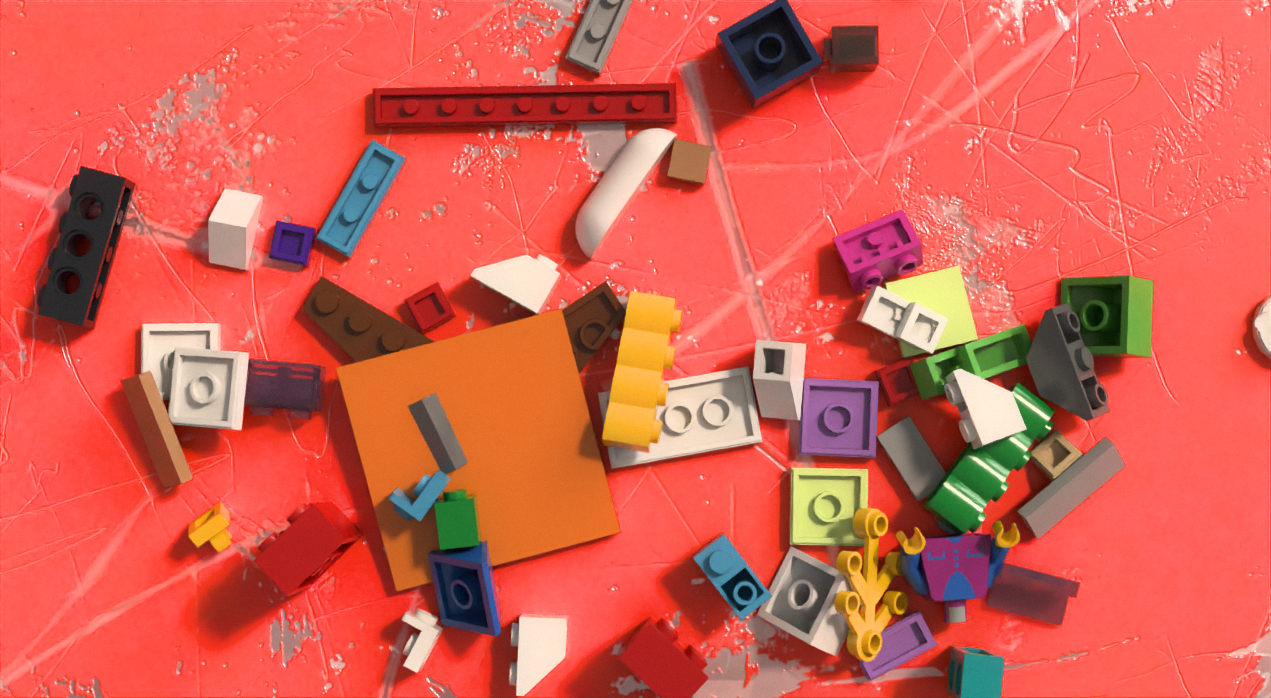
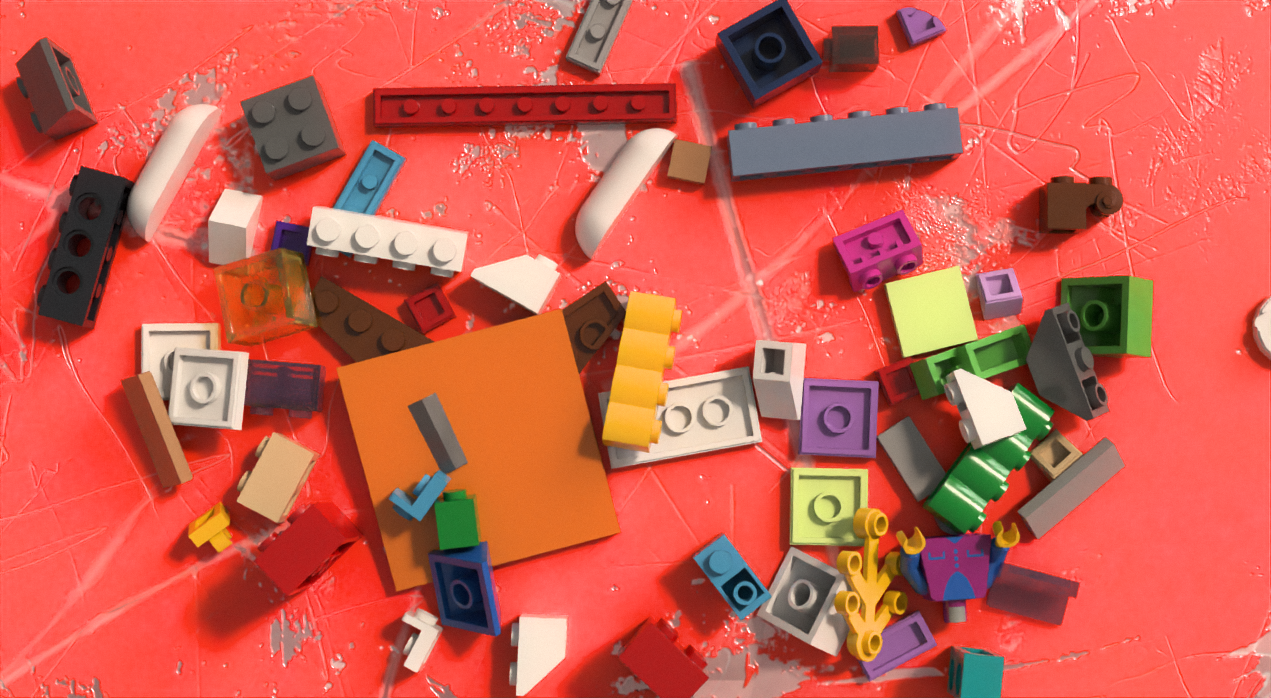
white slope [857,285,949,354] -> none
none -> slope [16,37,98,140]
none -> brick [127,104,223,242]
none -> brick [213,248,318,347]
none -> tan brick [236,432,321,523]
none -> dark grey brick [240,76,346,181]
none -> white brick [307,206,469,277]
none -> sand blue brick [727,103,963,182]
none -> medium lavender tile [895,7,947,47]
none -> lavender slope [975,268,1023,320]
none -> reddish brown brick [1039,176,1123,234]

